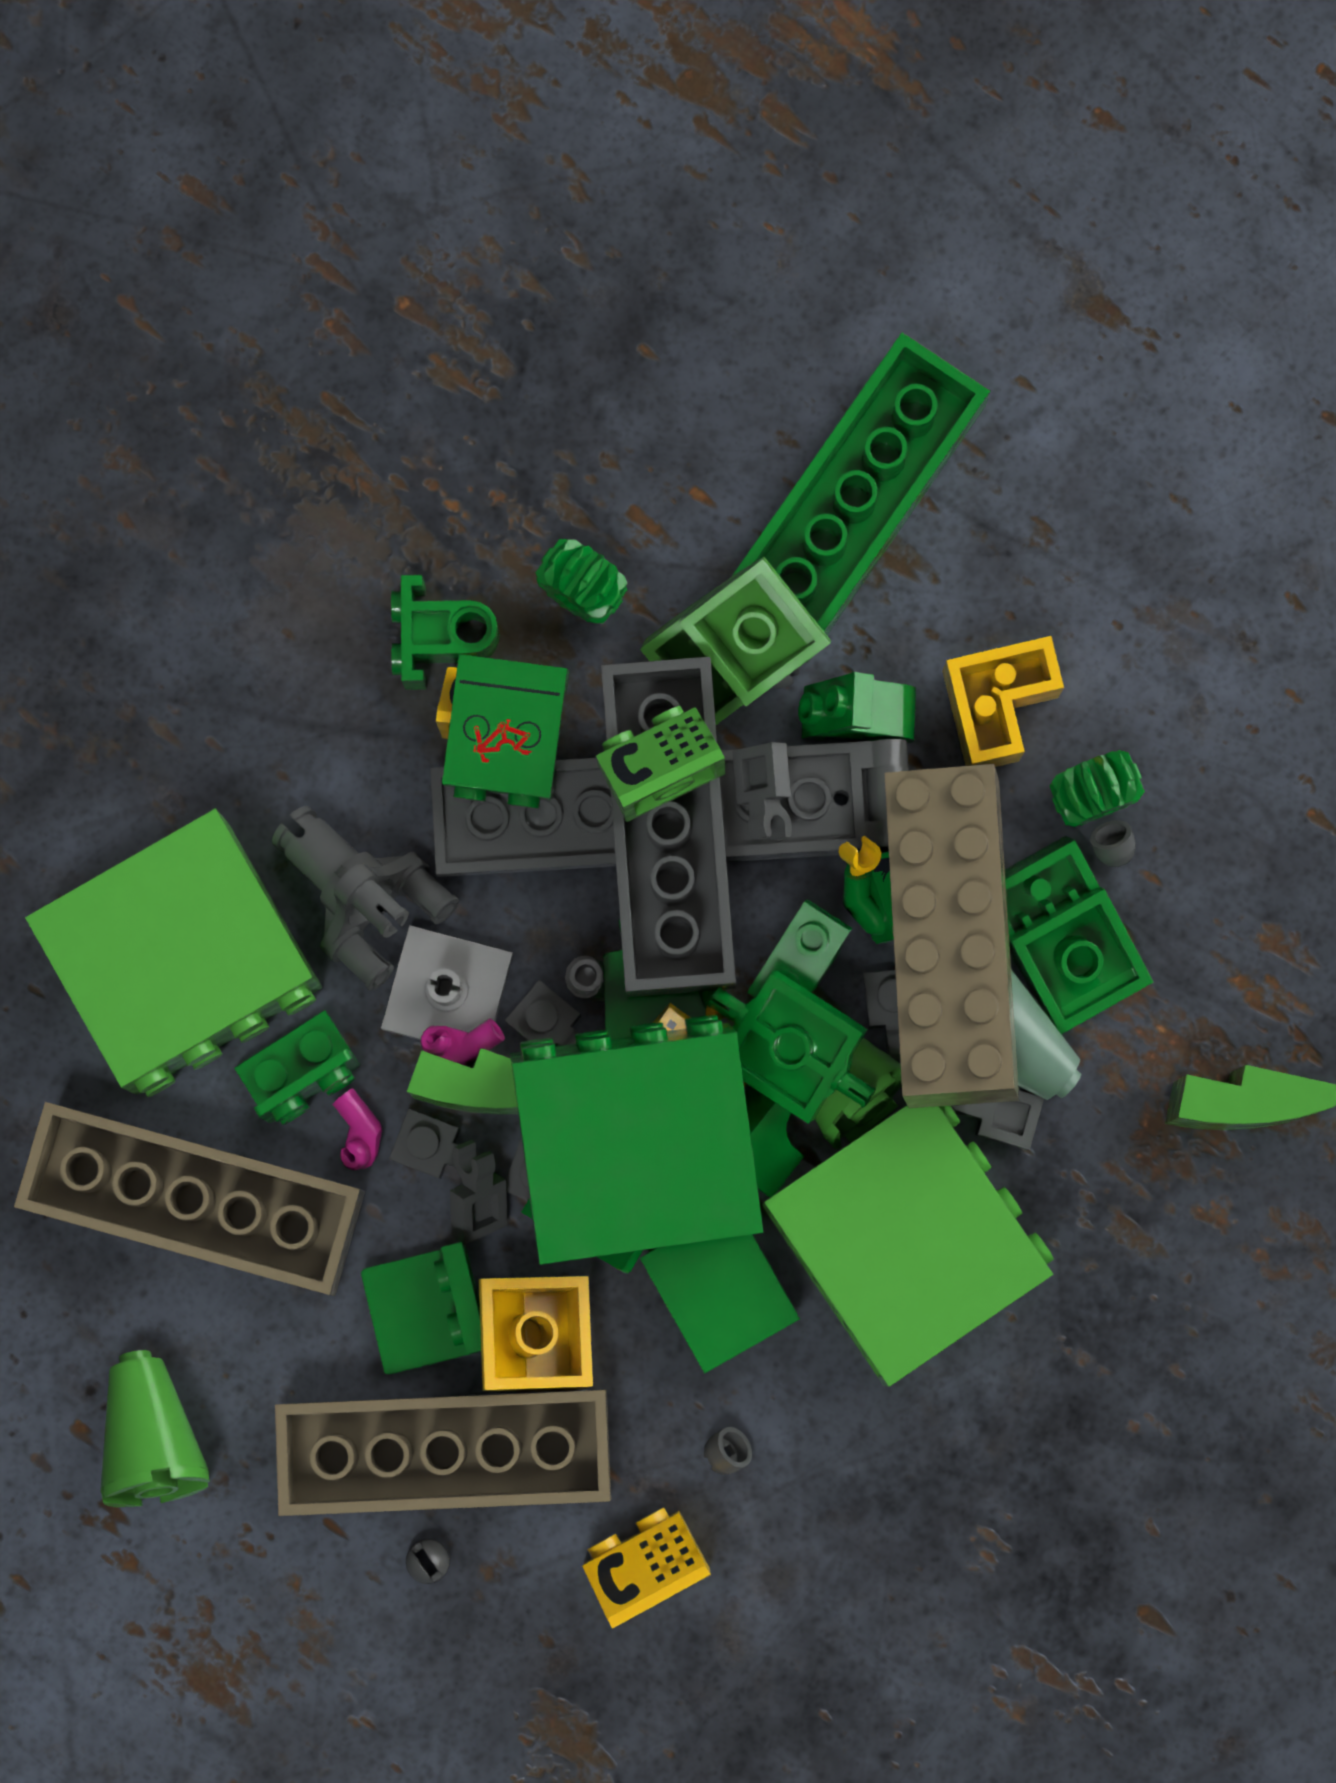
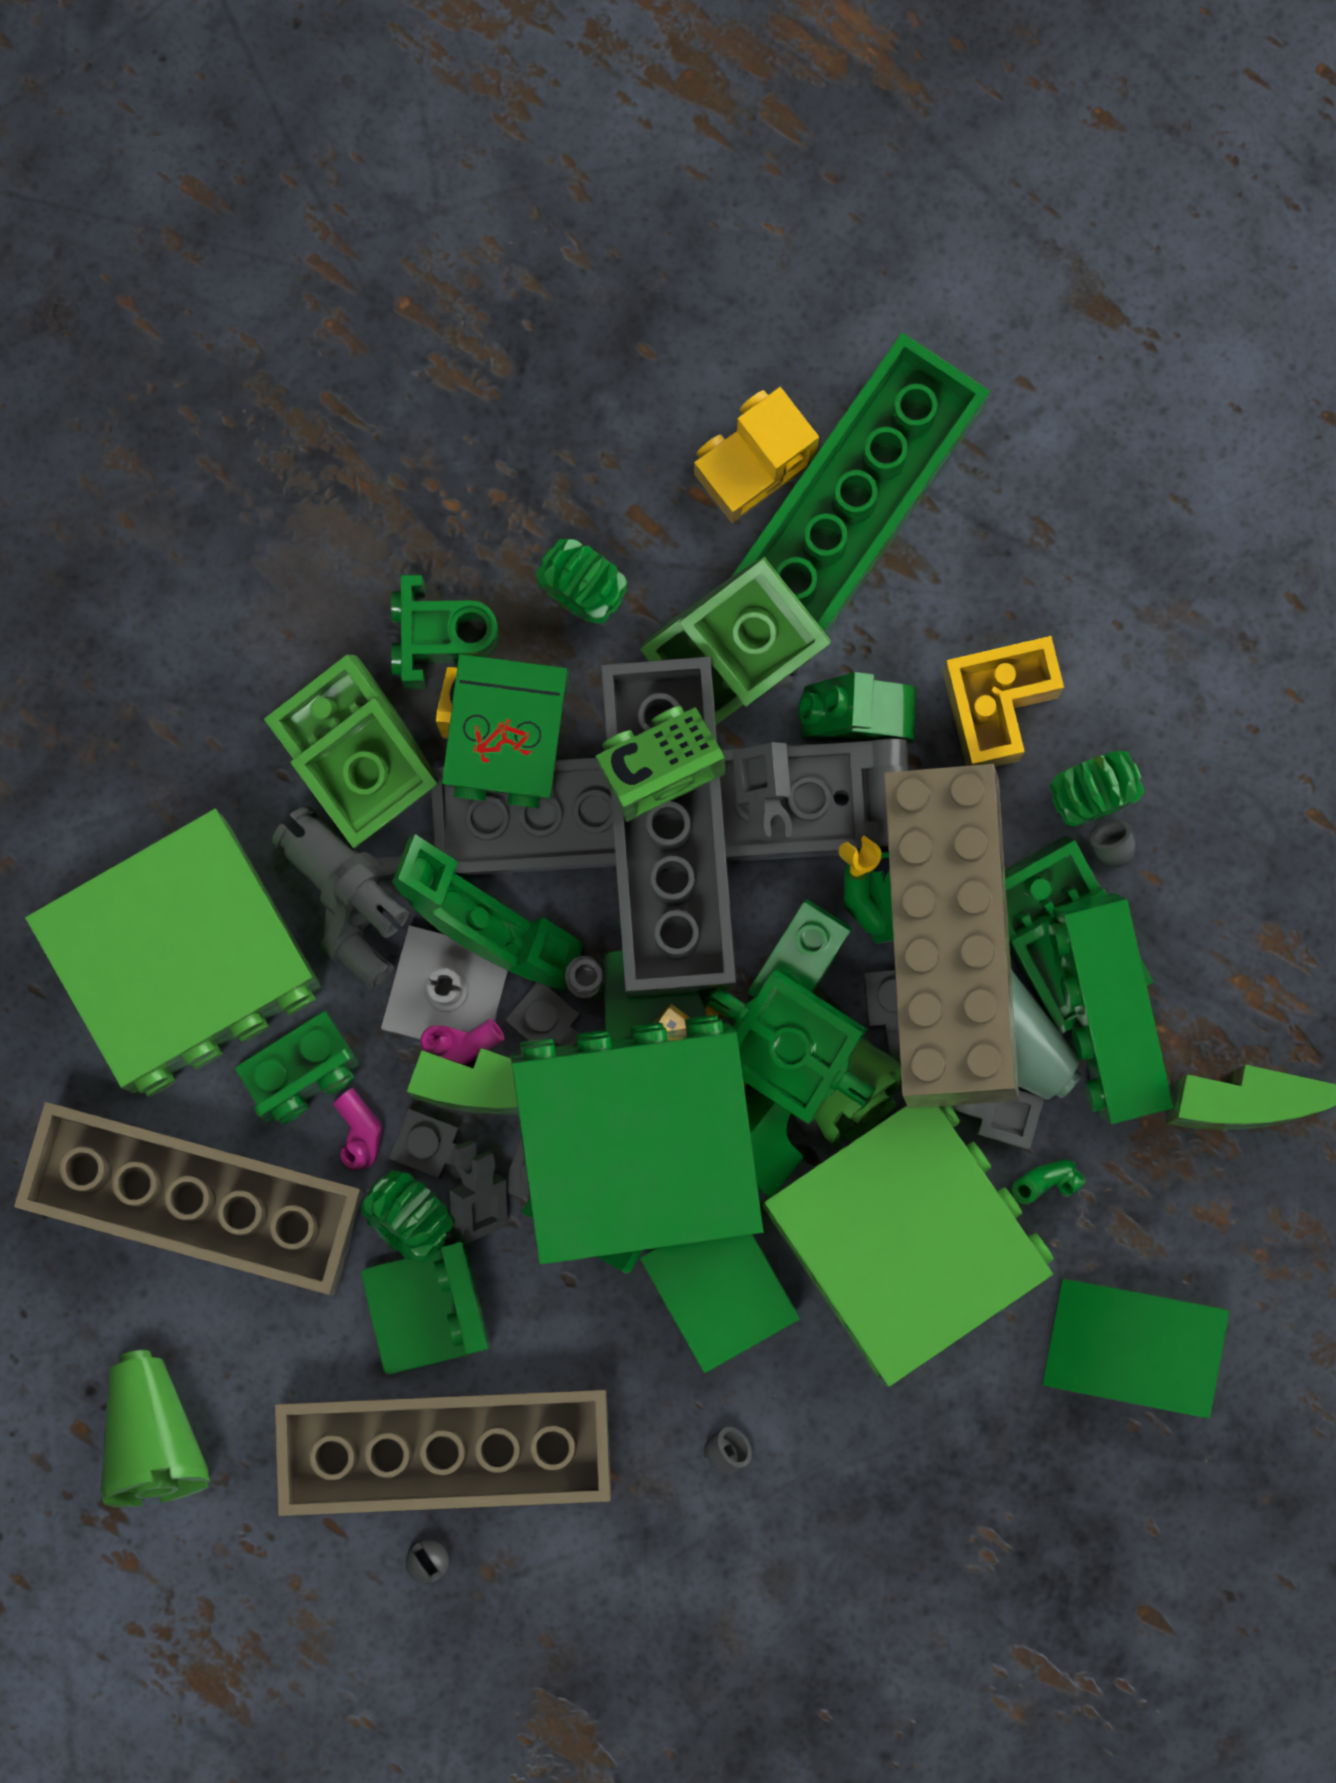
yellow slope [479,1276,593,1392] -> none
yellow slope [582,1507,711,1629] -> none
none -> bright green slope [264,654,440,849]
none -> green gear [360,1170,454,1262]
none -> green slope [392,834,584,991]
none -> yellow brick [694,387,819,523]
none -> green arm [1012,1159,1086,1204]
none -> green slope [1041,1279,1230,1419]
none -> green brick [1049,893,1174,1125]

